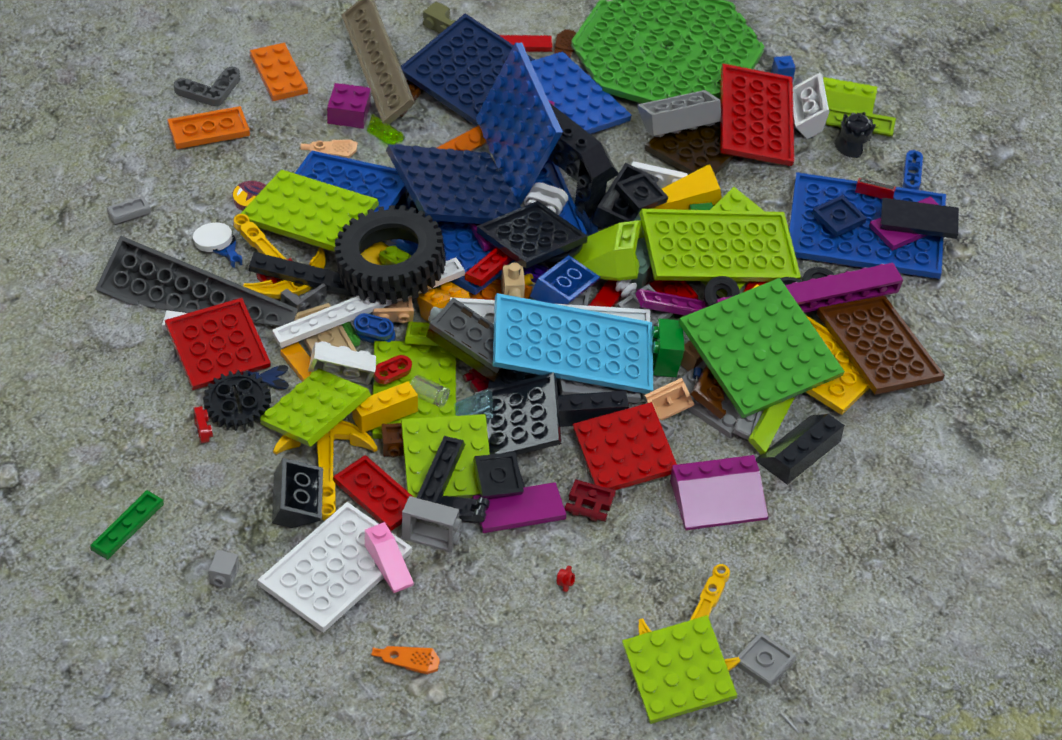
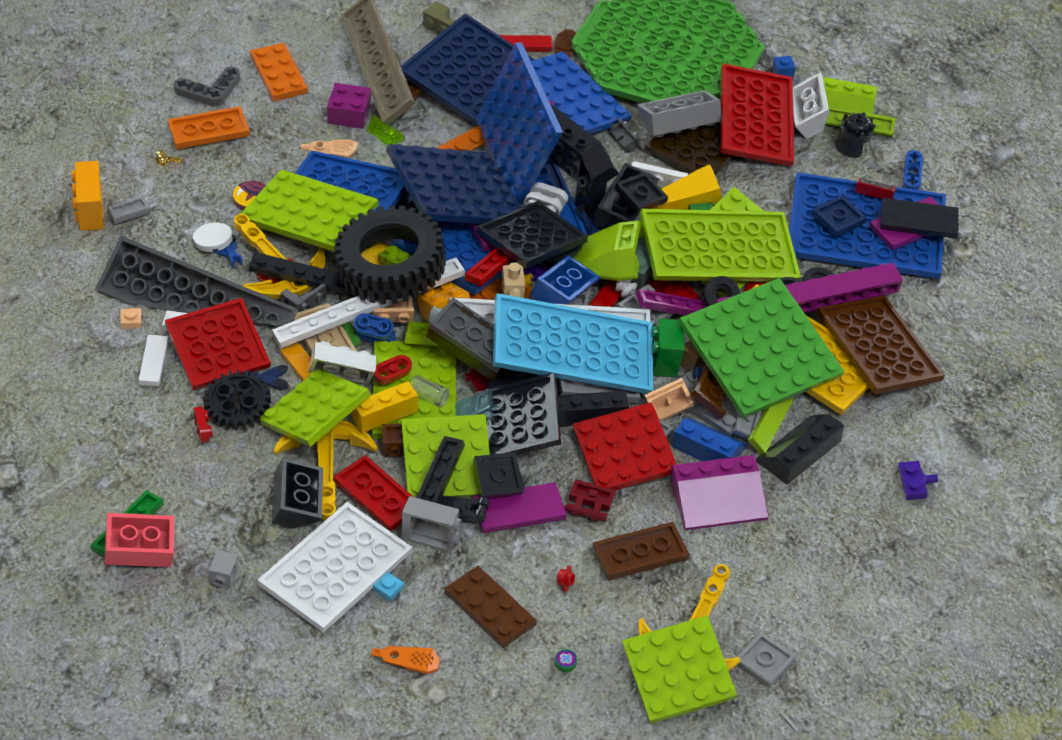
bright pink slope [365,522,414,593] -> none
none -> light orange brick [72,161,104,231]
none -> coral brick [104,513,174,567]
none -> light nougat plate [120,308,142,329]
none -> white tile [139,335,169,386]
none -> clear yellow hand [156,150,183,166]
none -> medium azure plate [373,572,404,601]
none -> reddish brown plate [445,566,537,648]
none -> tile [554,649,577,672]
none -> reddish brown plate [592,522,690,581]
none -> dark grey hinge [610,117,642,152]
none -> blue slope [672,418,747,461]
none -> dark purple plate [898,460,938,500]

